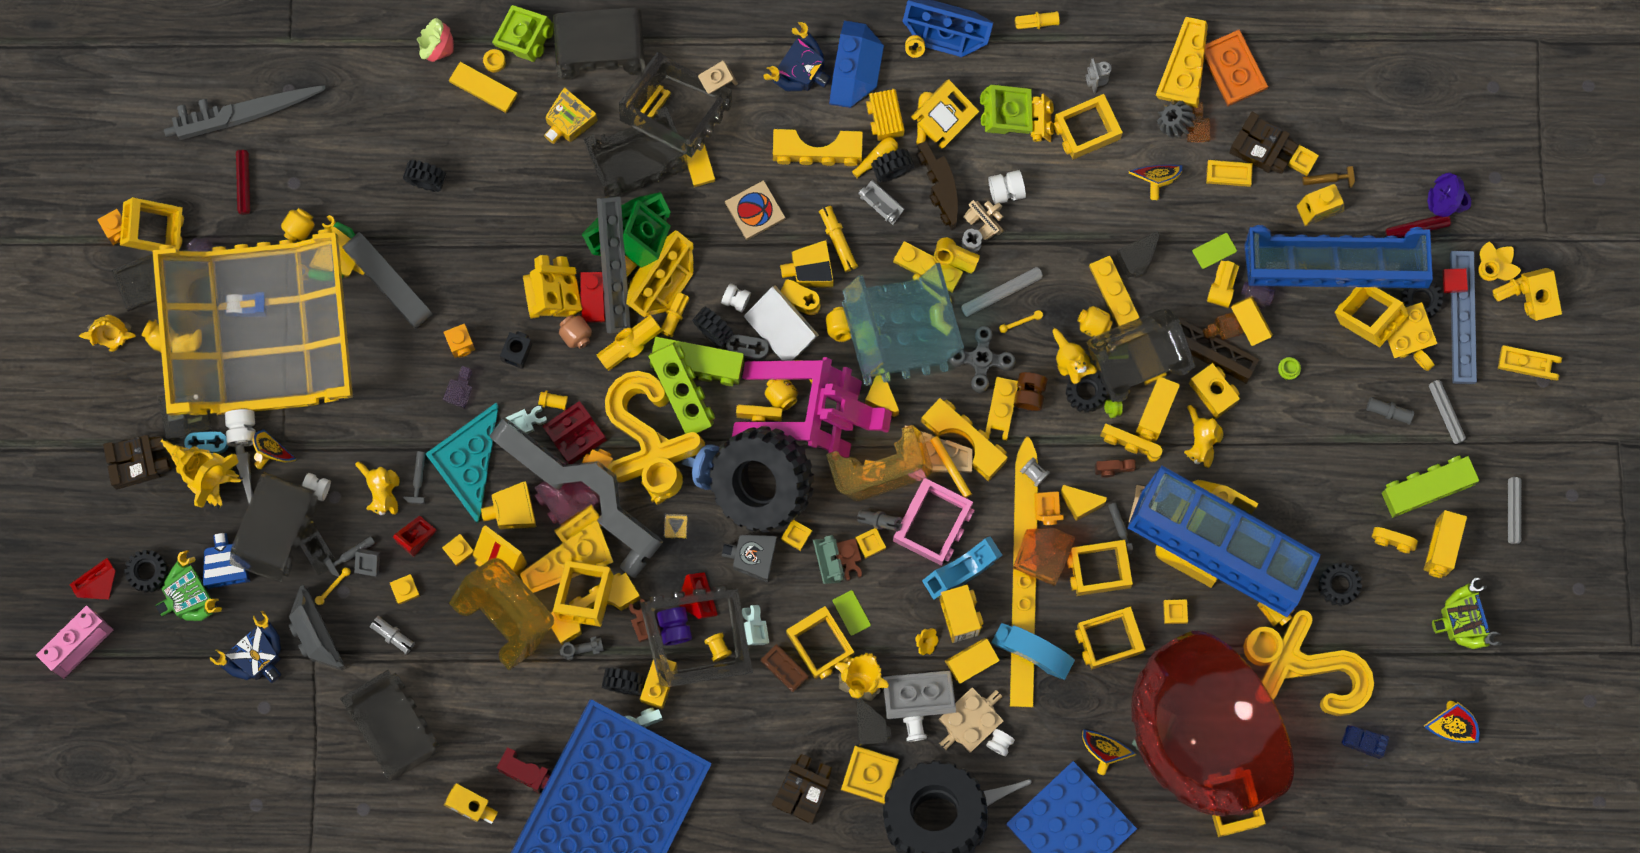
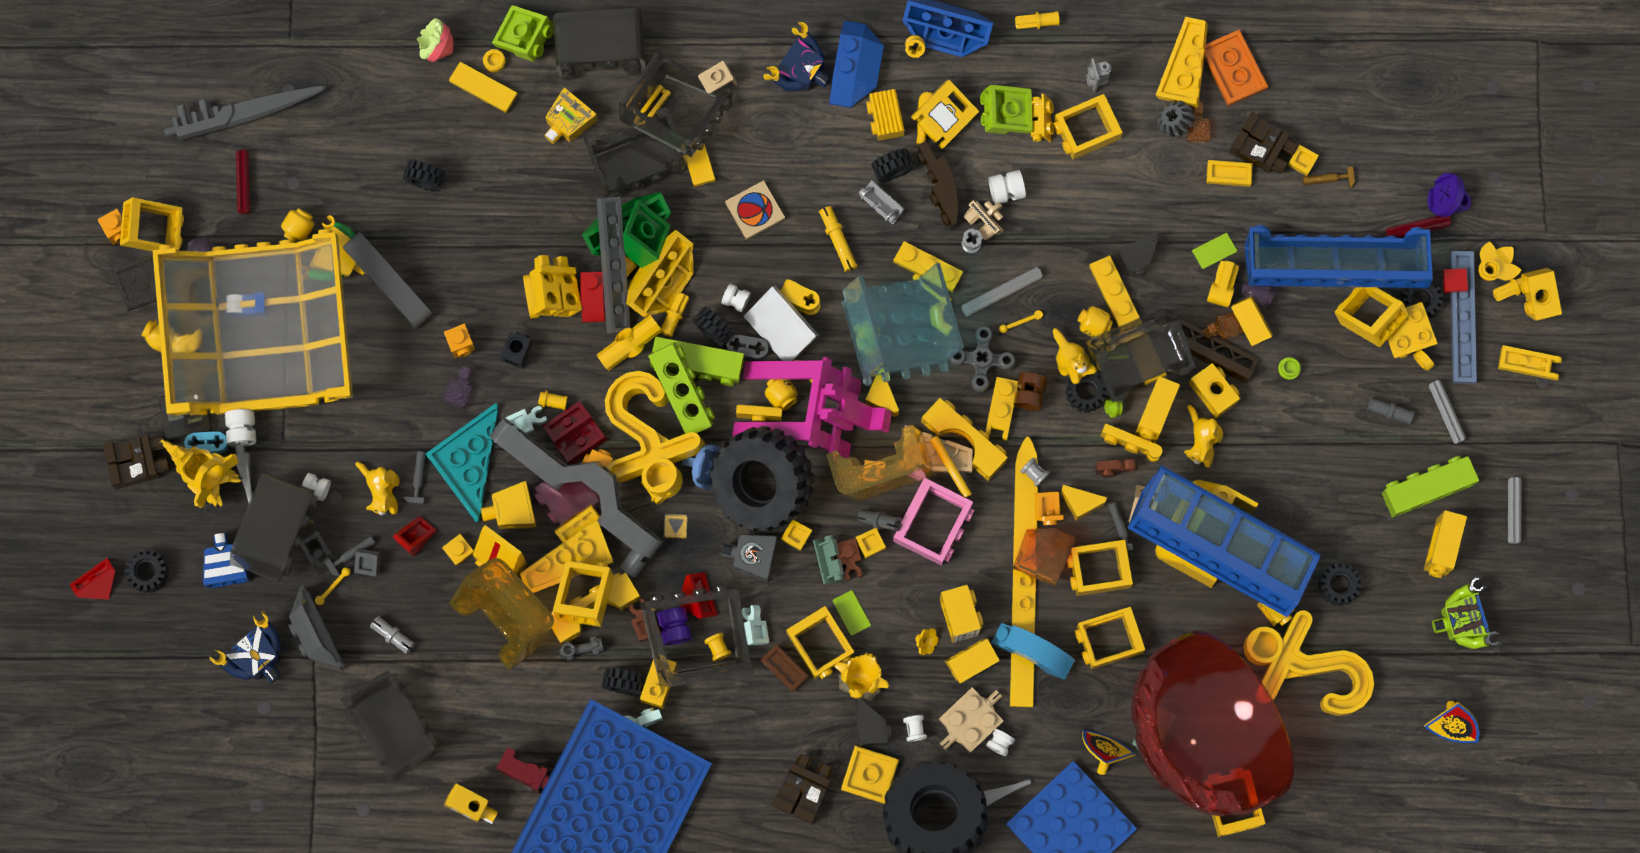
bright pink window [36,605,113,679] -> none
yellow hair [79,315,136,352] -> none
torso [155,550,222,621] -> none
shield [252,430,296,469] -> none
yellow plate [390,574,420,605] -> none
nougat head [559,315,592,349] -> none
yellow arch [773,129,862,166] -> none
yellow torso [780,241,833,287] -> none
yellow head [826,307,856,342] -> none
yellow piece [852,137,898,178] -> none
light grey tile [883,671,956,719] -> none
dark azure arch [922,536,1003,600] -> none
yellow piece [934,237,980,274] -> none
shield [1129,165,1182,200] -> none
yellow plate [1163,600,1188,624] -> none
yellow torso [1296,184,1344,226] -> none
clear blue leg [1341,725,1389,759] -> none
yellow plate [1371,527,1418,553] -> none

